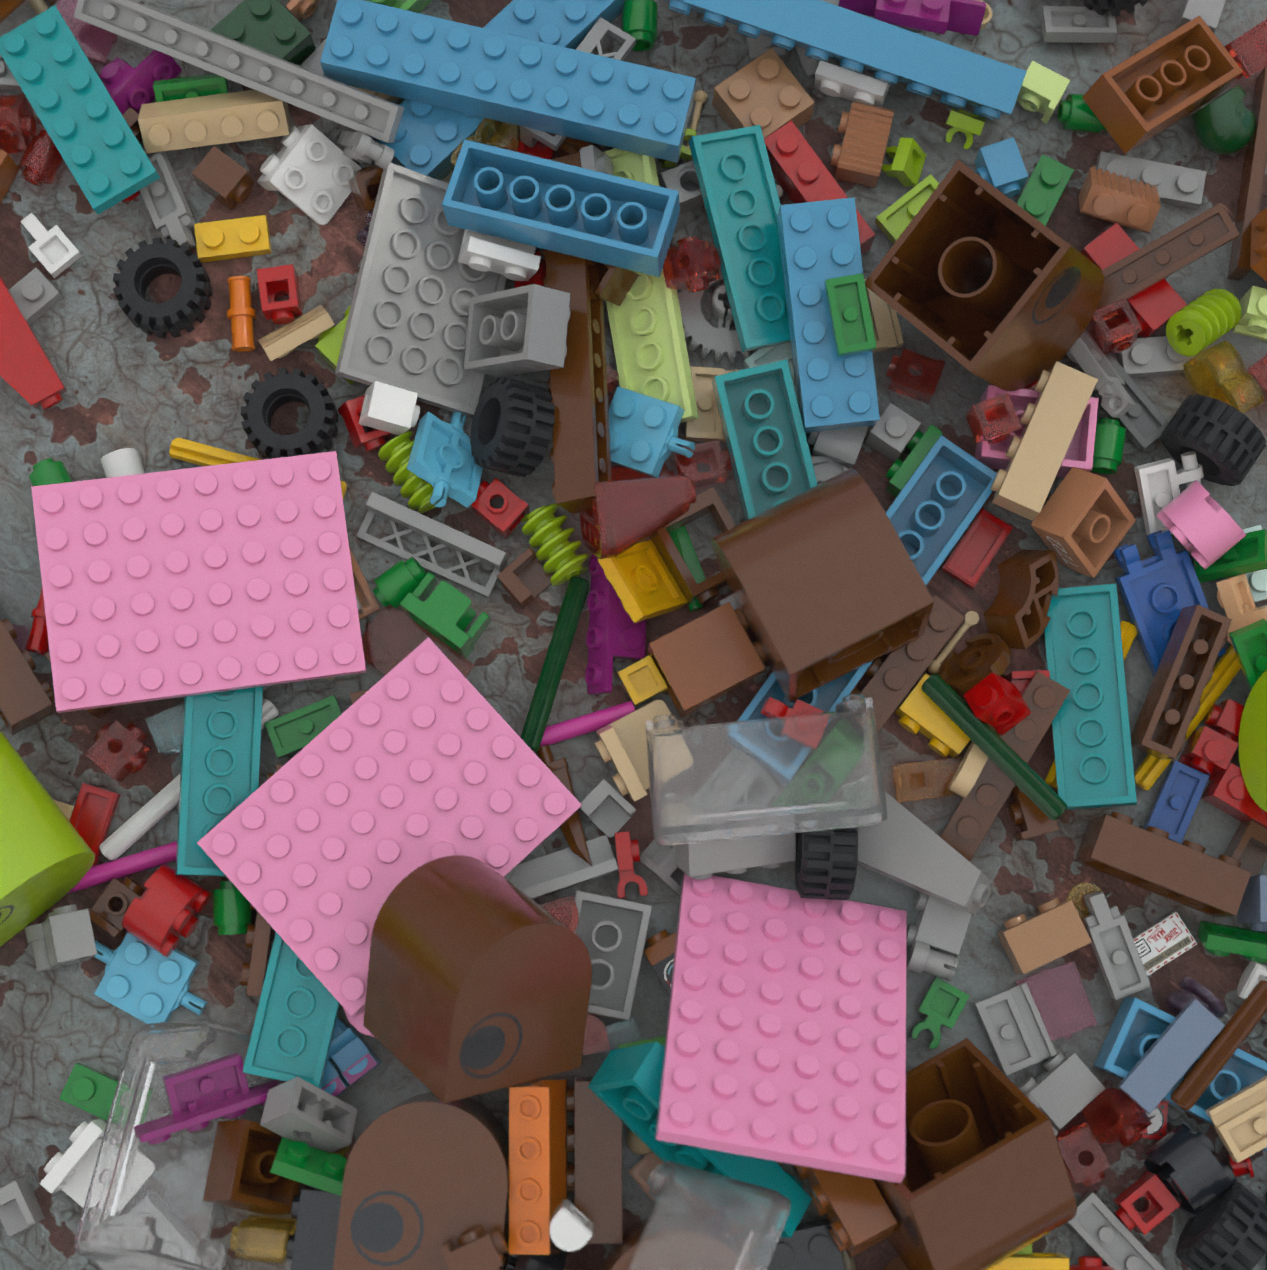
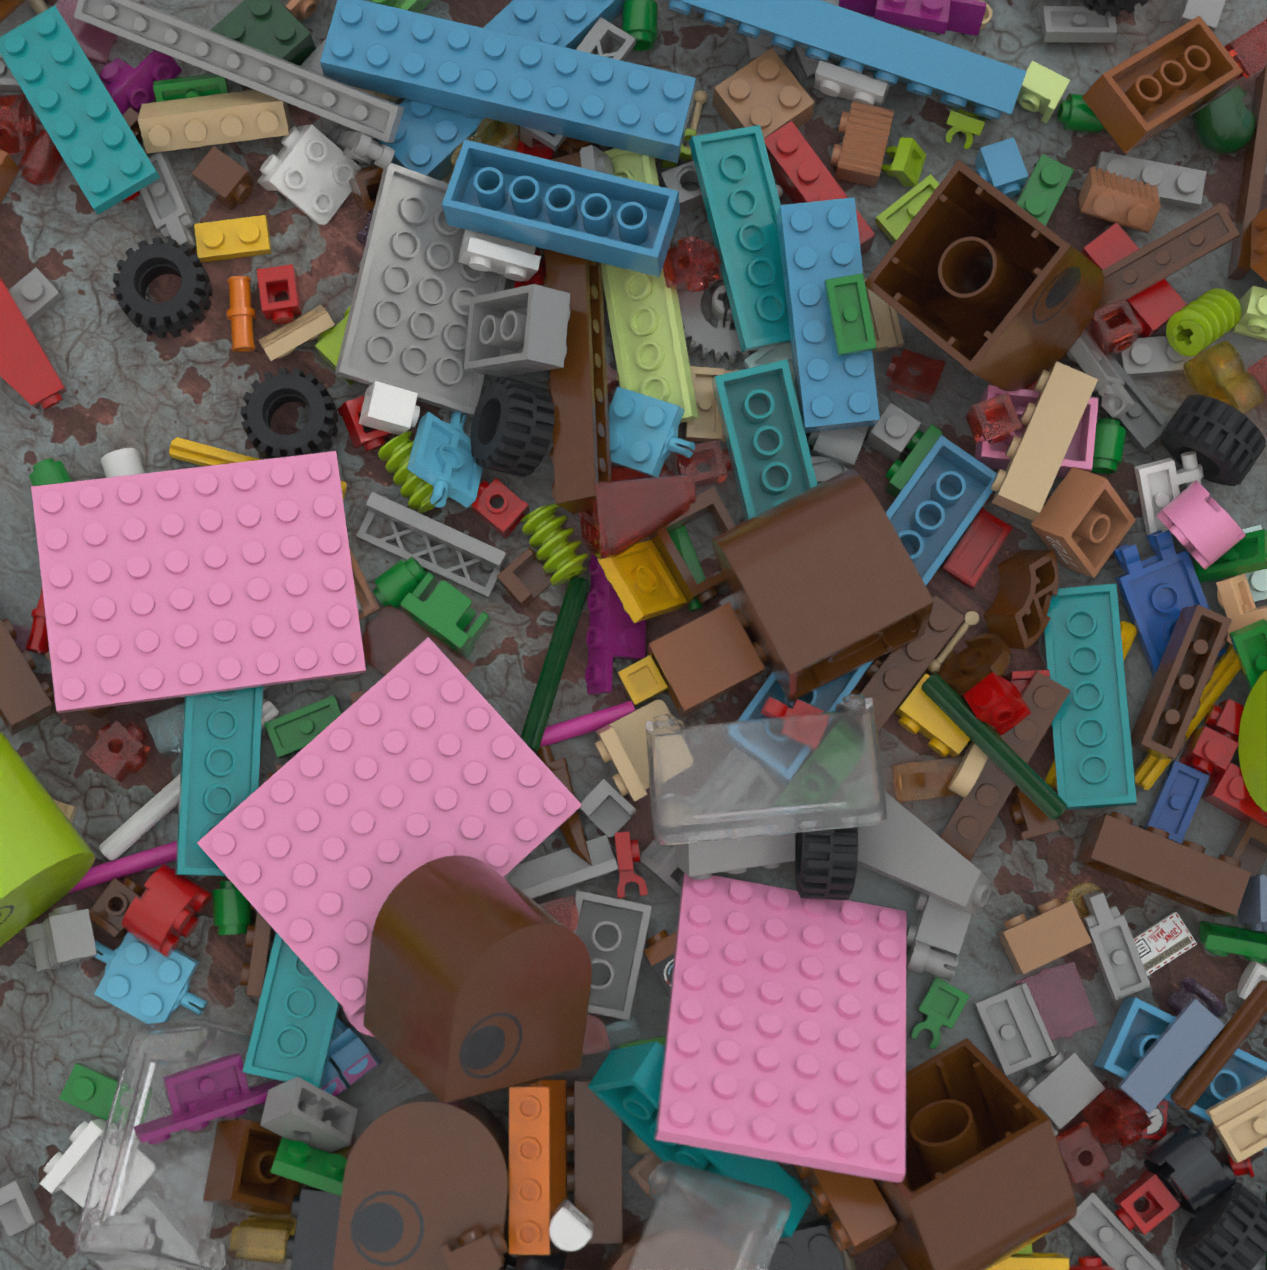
white plate [20,213,82,278] -> none
red tile [70,783,121,866] -> none
reddish brown panel [595,263,639,306] -> none

